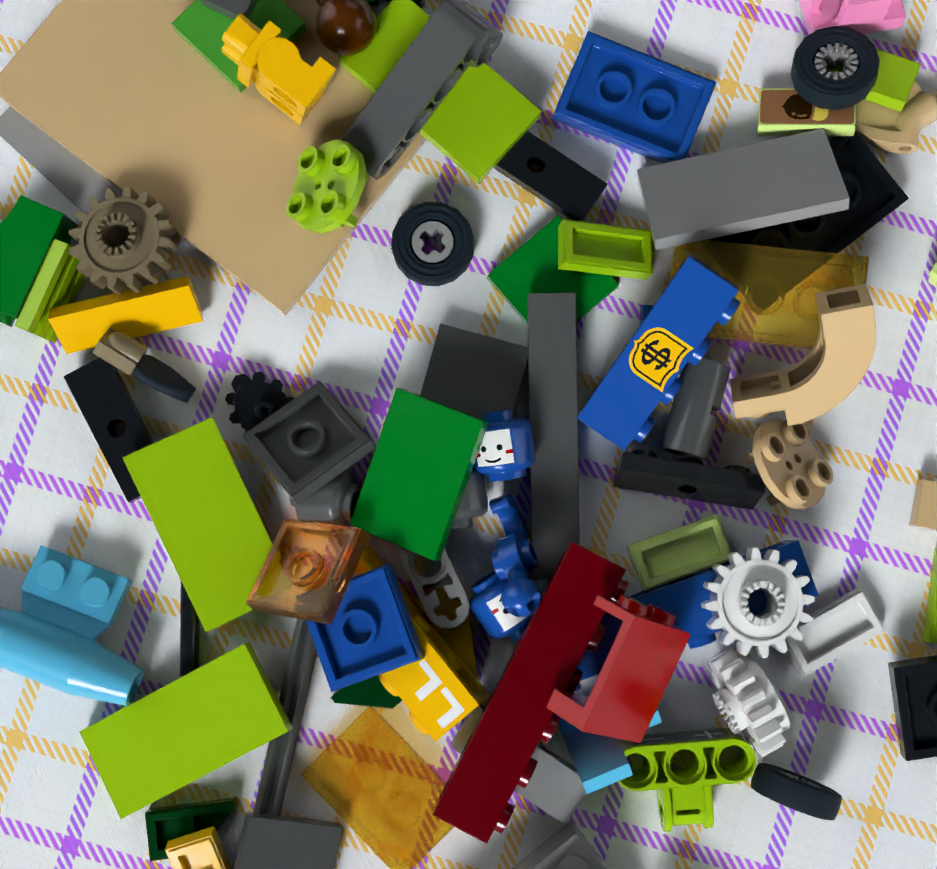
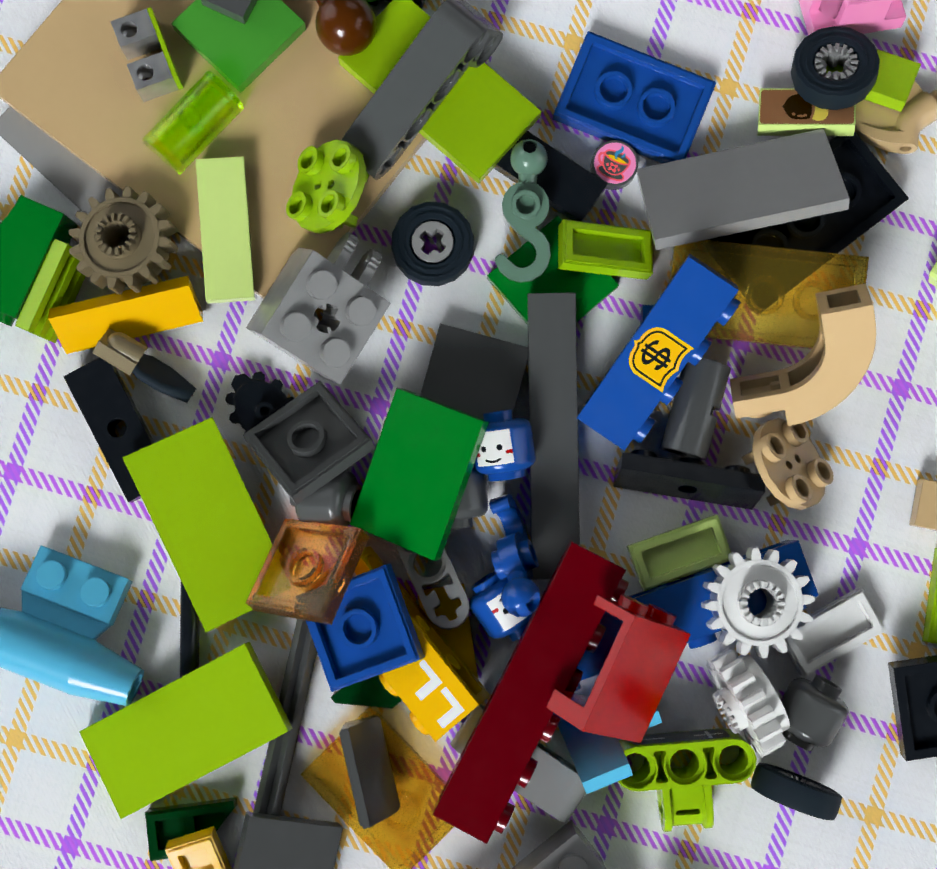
yellow hips [221,13,336,125] -> none
none -> flat silver piece [110,7,183,102]
none -> clear neon green brick [142,71,244,175]
none -> yellowish green tile [195,156,255,304]
none -> light grey hinge [246,232,391,385]
none -> dark grey slope [339,715,400,829]
none -> sand green piece [495,139,551,283]
none -> tile [590,140,638,190]
none -> dark grey head [781,674,849,751]

